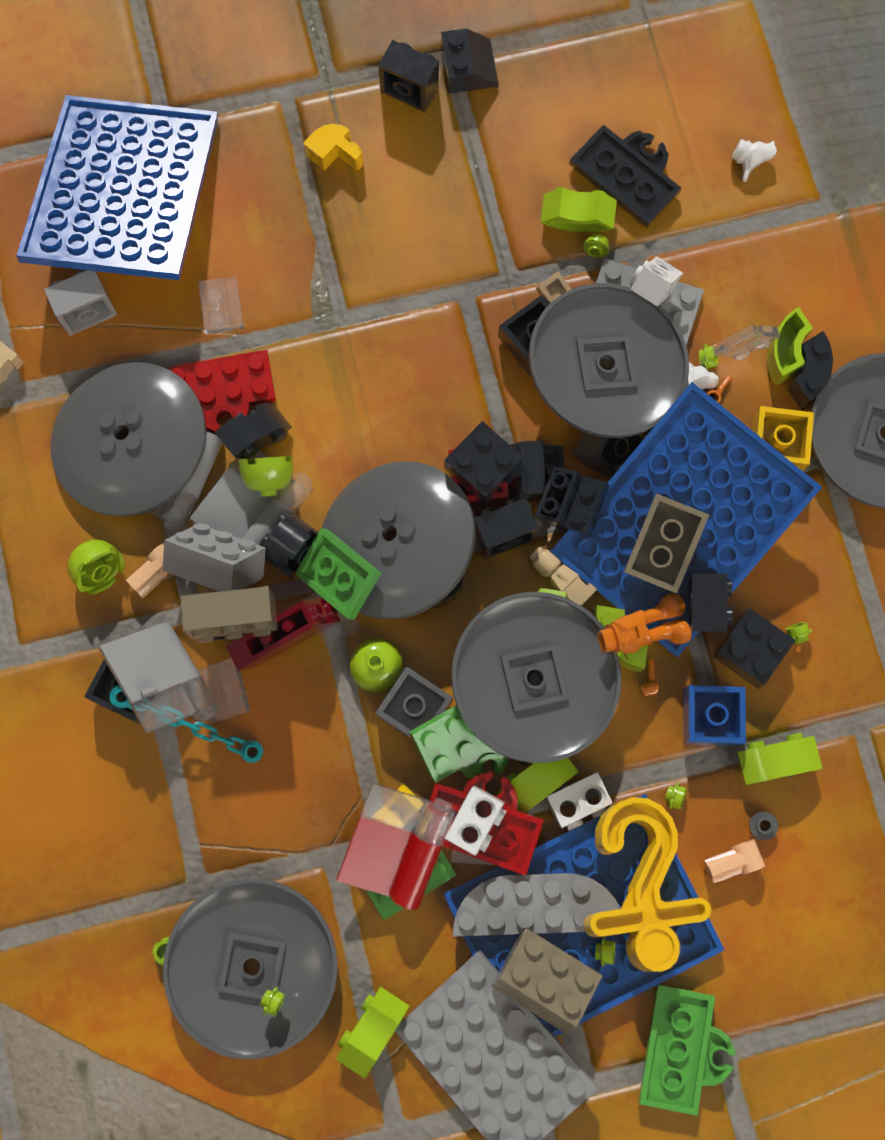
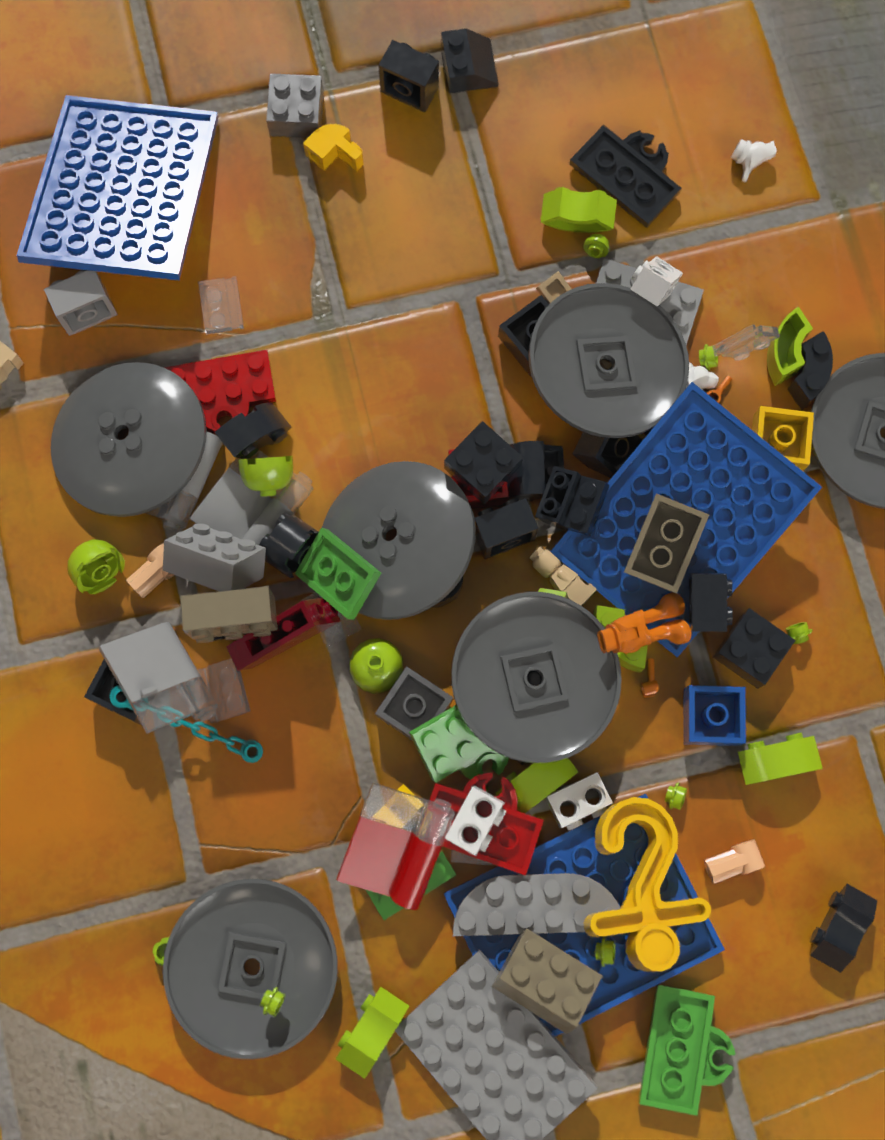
dark grey plate [749,812,778,840] -> none
none -> flat silver brick [266,74,324,138]
none -> black brick [810,884,878,973]

